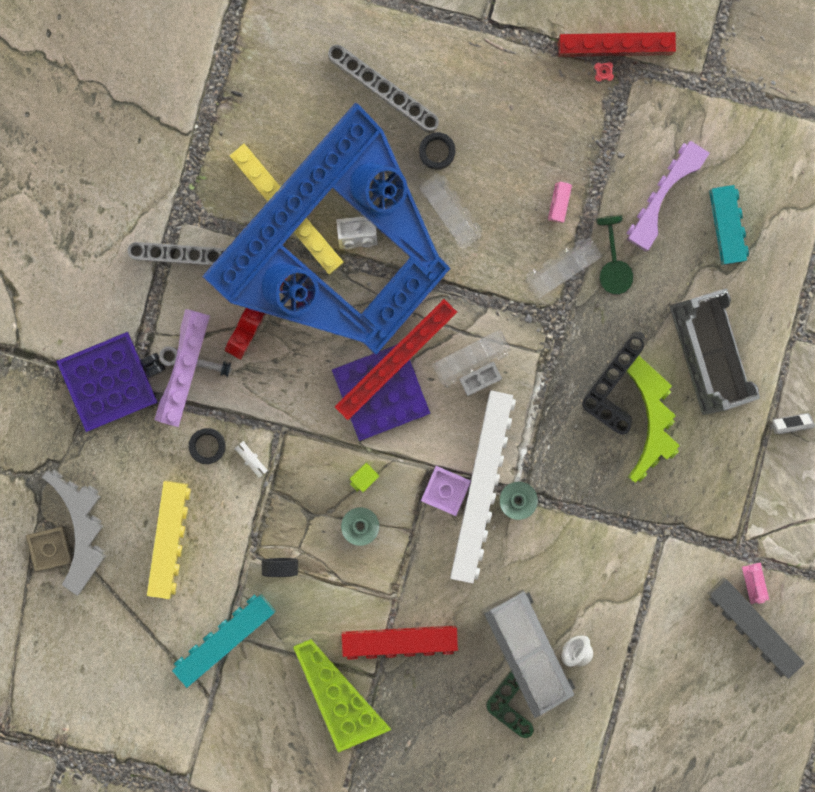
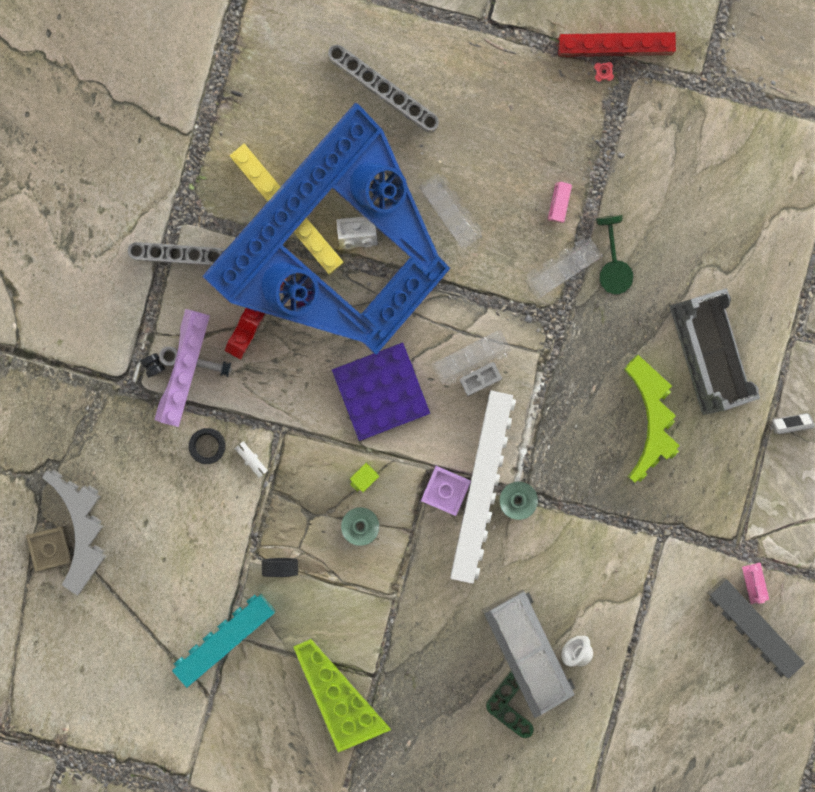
dark purple plate [57,332,158,432] -> none
light yellow brick [147,481,191,599] -> none
red plate [334,299,457,420] -> none
red brick [342,626,458,660] -> none
black tyre [419,132,456,170] -> none
black beam [582,331,646,435] -> none
lavender arch [626,141,710,252] -> none
teal brick [709,185,749,265] -> none

